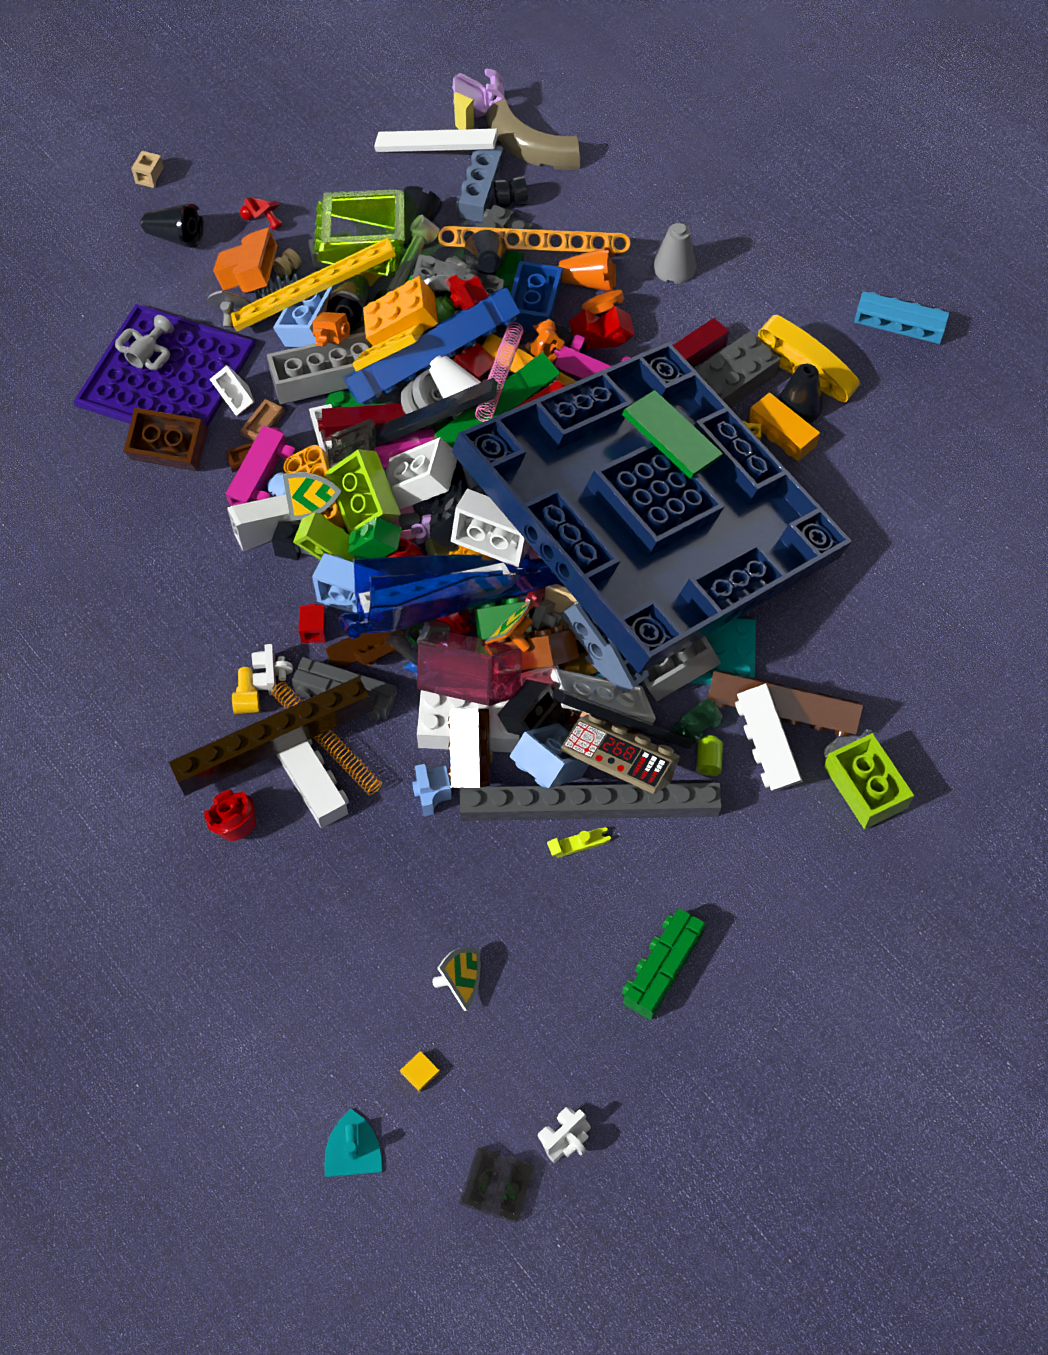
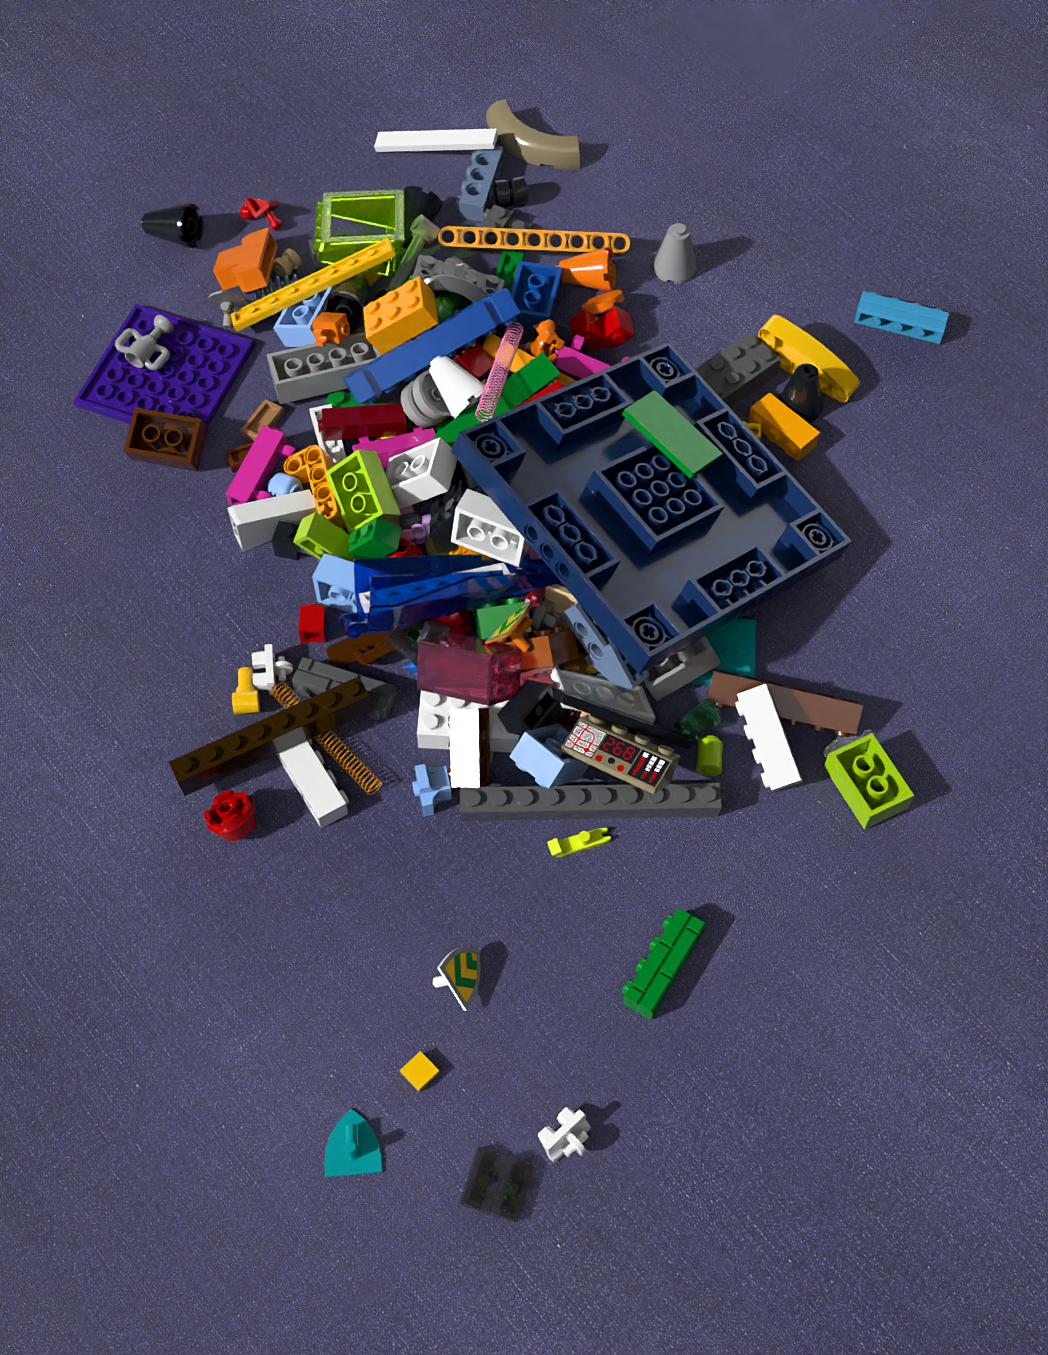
tan brick [131,151,164,188] -> none
white slope [210,366,255,416] -> none
shield [283,472,342,521] -> none
clear smoke slope [328,419,376,469] -> none
yellow tile [352,323,425,371] -> none
black tile [371,377,498,447] -> none
red brick [444,274,488,310] -> none
lavender piece [452,68,505,118] -> none
light yellow slope [454,92,474,130] -> none
black cone [464,230,507,274] -> none
dark red brick [673,318,729,368] -> none

